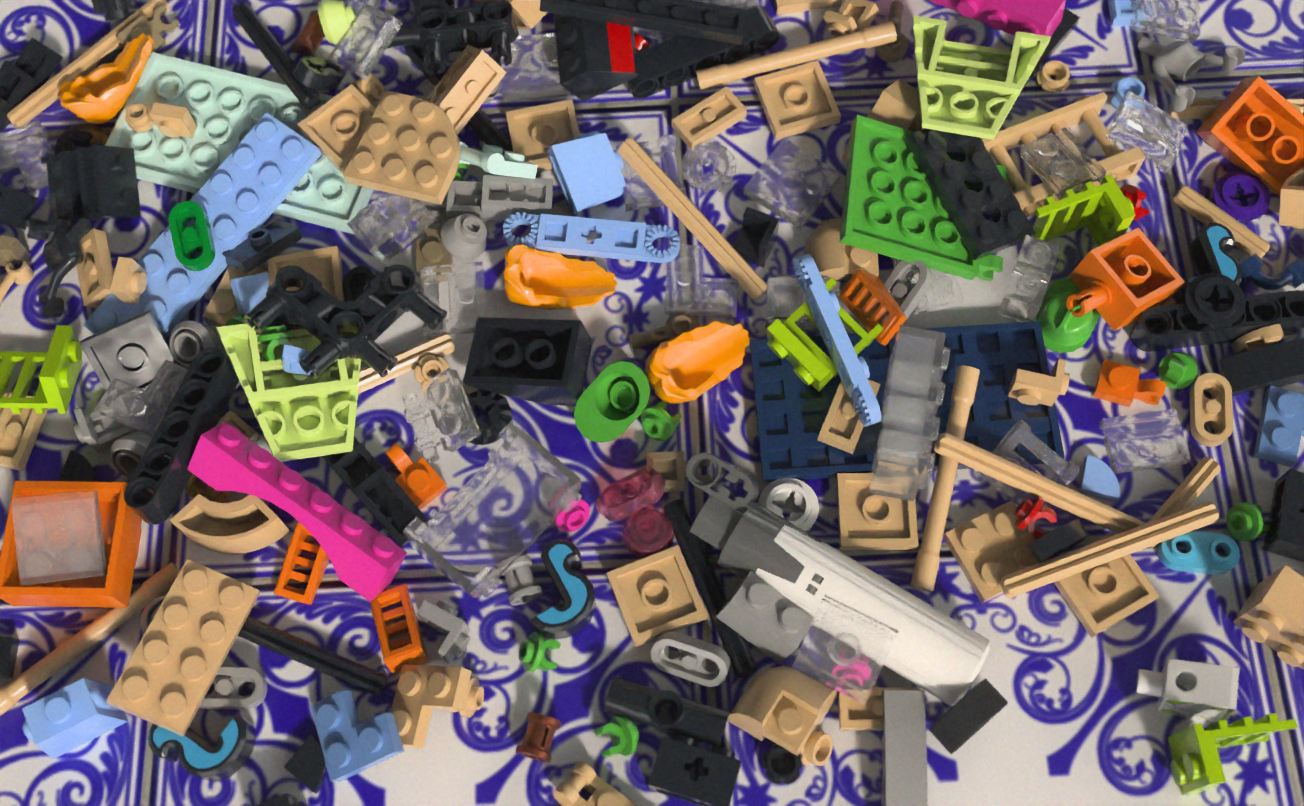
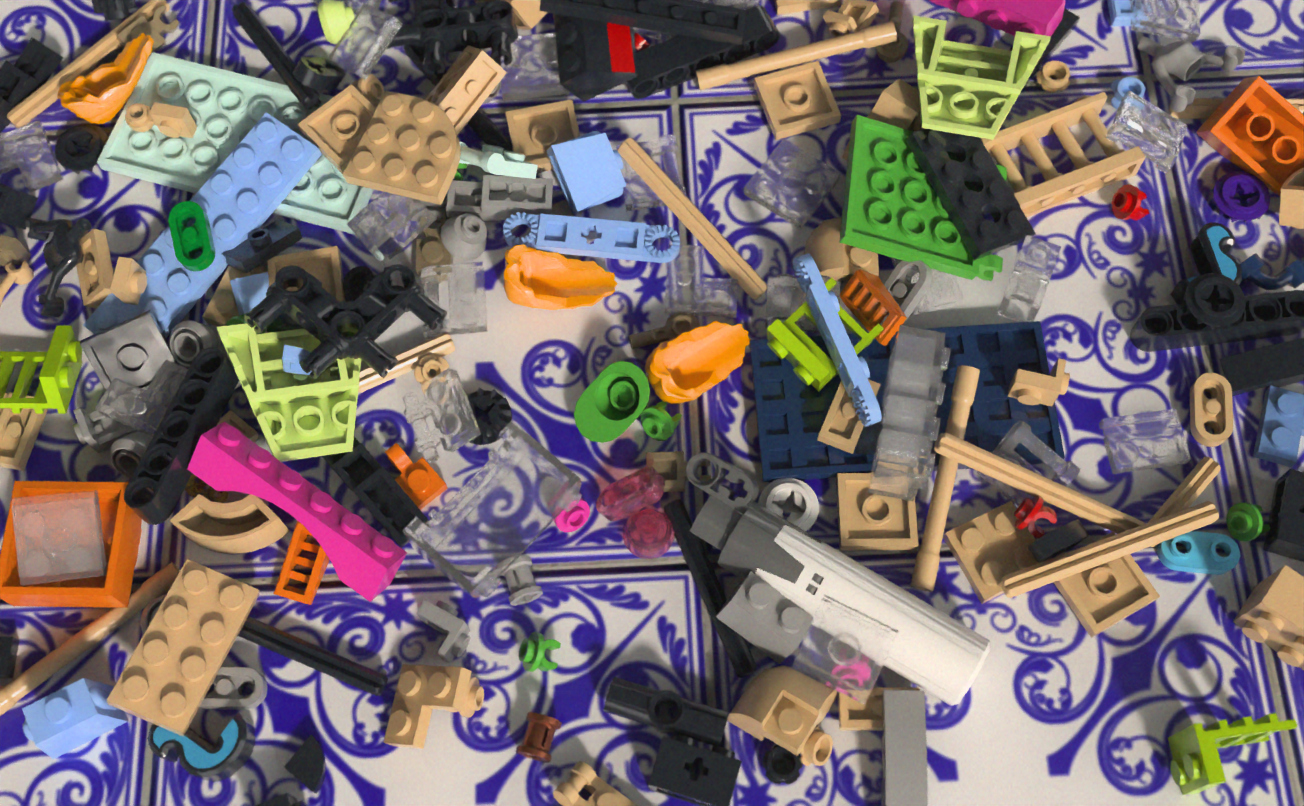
black plate [41,145,141,223] -> none
black tile [58,450,98,482] -> none
bright green plate [257,325,295,361] -> none
copper slope [291,11,325,57] -> none
medium blue plate [311,690,404,782] -> none
orange slope [370,583,429,673] -> none
black slope [463,317,593,406] -> none
black animal [530,539,596,640] -> none
bright green plate [595,715,639,757] -> none
tan plate [607,545,708,647] -> none
light grey plate [651,631,730,687] -> none
tan plate [672,86,747,151] -> none
clear gear [681,142,736,194] -> none
black panel [733,207,779,268] -> none
black tyre [929,679,1008,754] -> none
clear plate [1020,127,1106,200] -> none
lime plate [1021,174,1135,249] -> none
bright green piece [1034,278,1100,353] -> none
orange brick [1066,227,1185,332] -> none
light blue tile [1078,454,1120,502] -> none
orange plate [1093,359,1166,407] -> none
white torso [1136,659,1239,723] -> none
bright green plate [1158,352,1198,390] -> none
tan axle [1174,185,1270,258] -> none
tan tile [1231,324,1284,355] -> none

